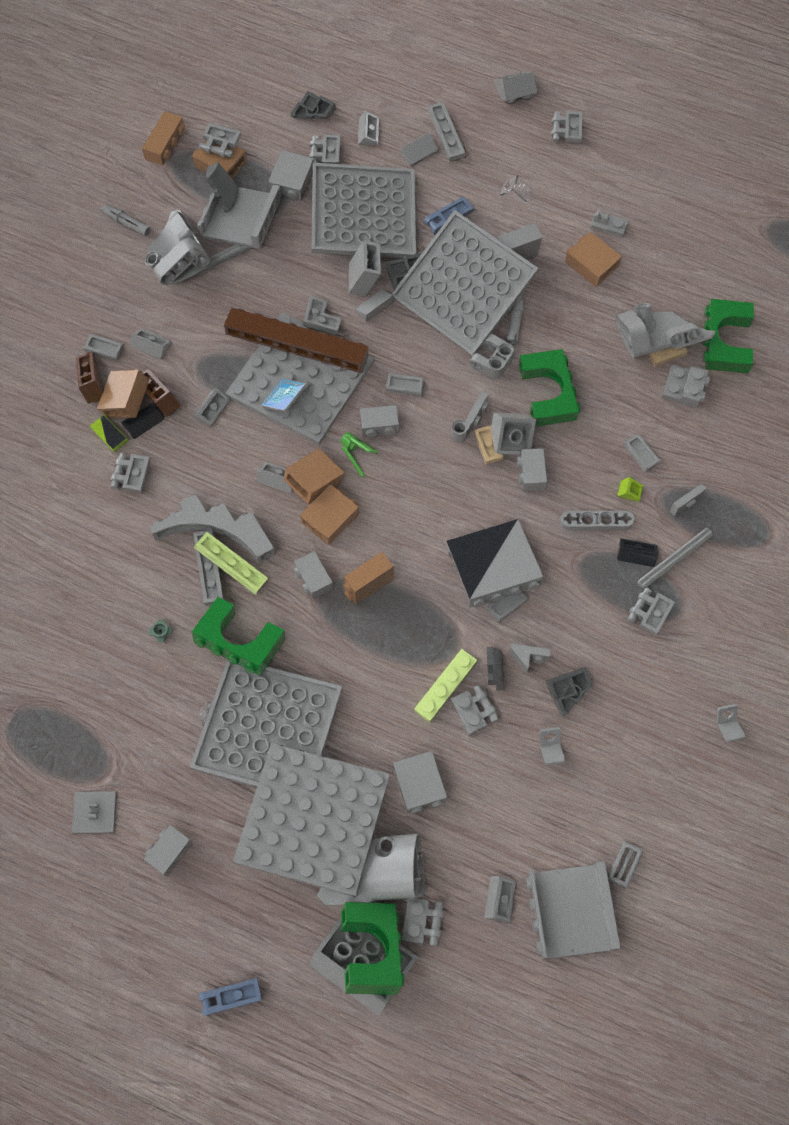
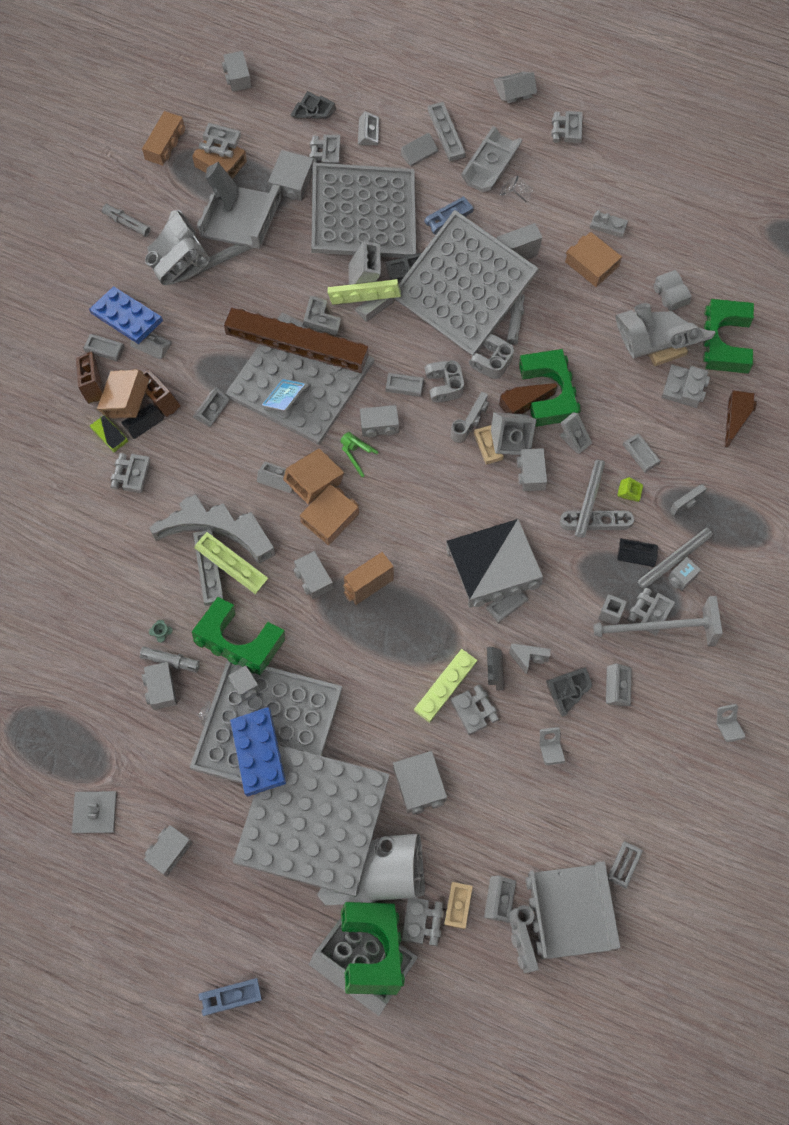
none -> plate [89,286,163,345]
none -> light grey pin [140,646,200,673]
none -> light grey brick [142,662,177,710]
none -> light grey brick [222,51,251,92]
none -> light grey brick [228,666,260,701]
none -> blue plate [230,707,286,797]
none -> yellowish green plate [328,279,401,305]
none -> light grey piece [424,360,464,402]
none -> tan plate [444,882,473,930]
none -> light grey piece [461,126,523,192]
none -> reddish brown slope [499,383,558,414]
none -> light grey plate [509,905,539,973]
none -> light grey slope [560,413,592,454]
none -> light grey axle [575,459,605,538]
none -> light grey tile [593,596,723,646]
none -> light grey brick [598,594,627,625]
none -> light grey slope [606,663,631,706]
none -> light grey brick [654,270,692,311]
none -> light grey brick [668,557,701,591]
none -> reddish brown slope [725,390,757,447]

